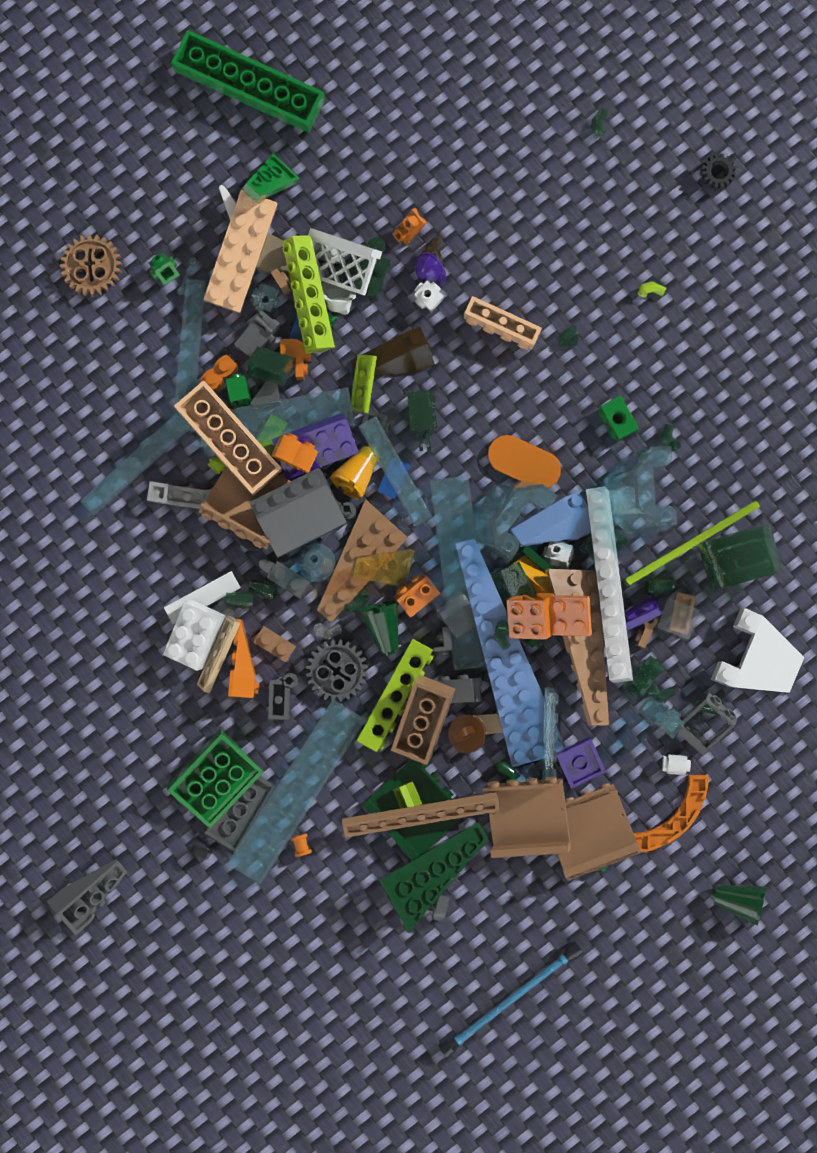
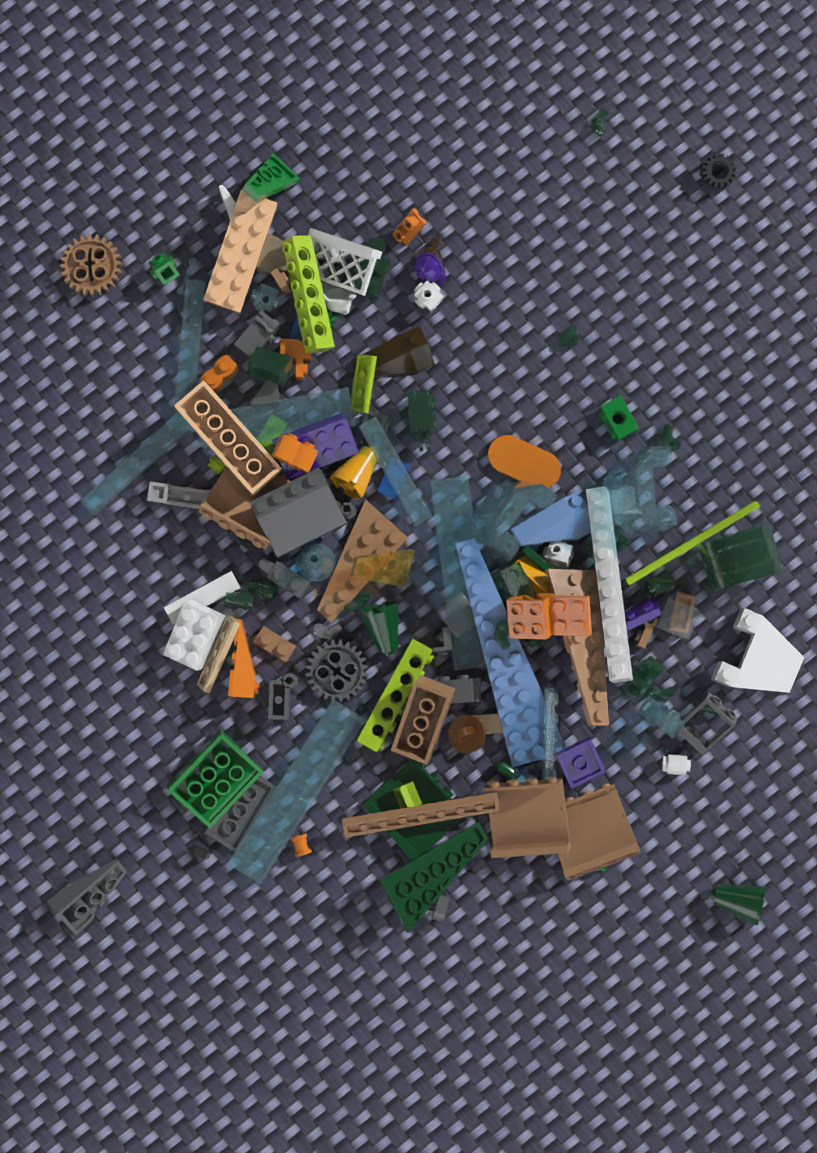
green brick [171,30,325,133] -> none
green brick [226,374,252,409] -> none
orange brick [393,573,440,618] -> none
dark azure hose [438,941,584,1059] -> none
light nougat brick [464,296,542,350] -> none
orange tile [634,775,709,852] -> none
lime arm [638,281,666,298] -> none

